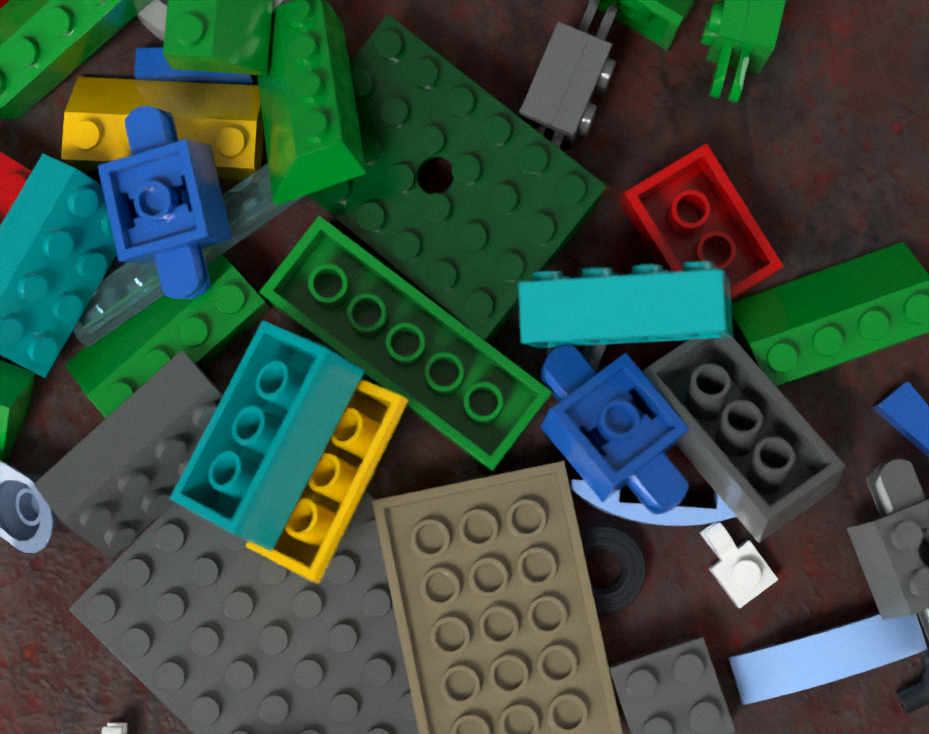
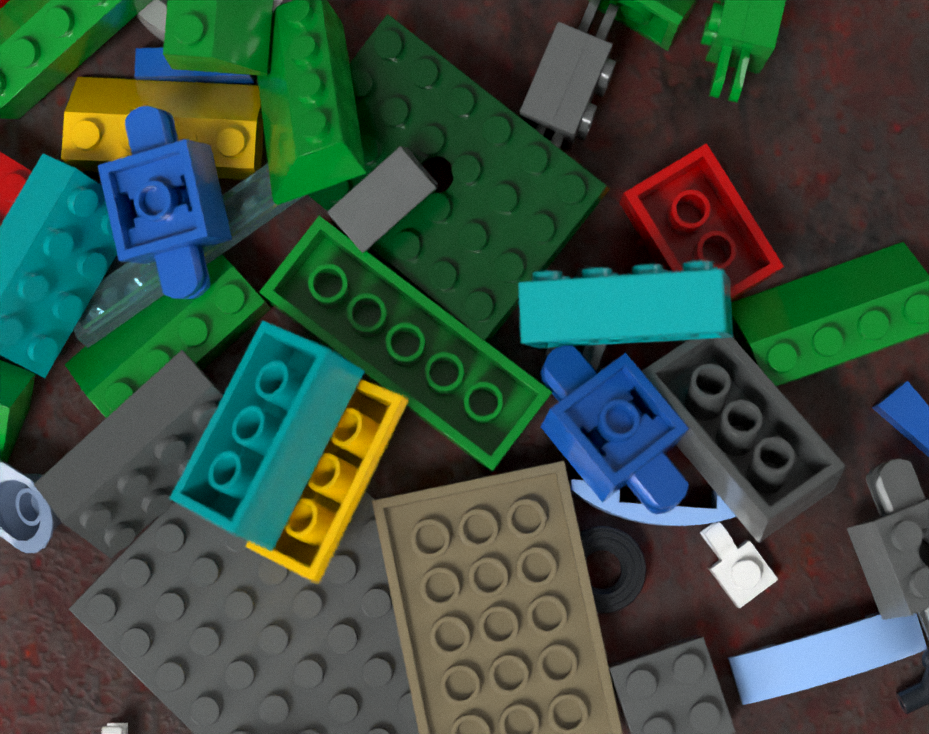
none -> dark grey hinge [327,146,438,253]

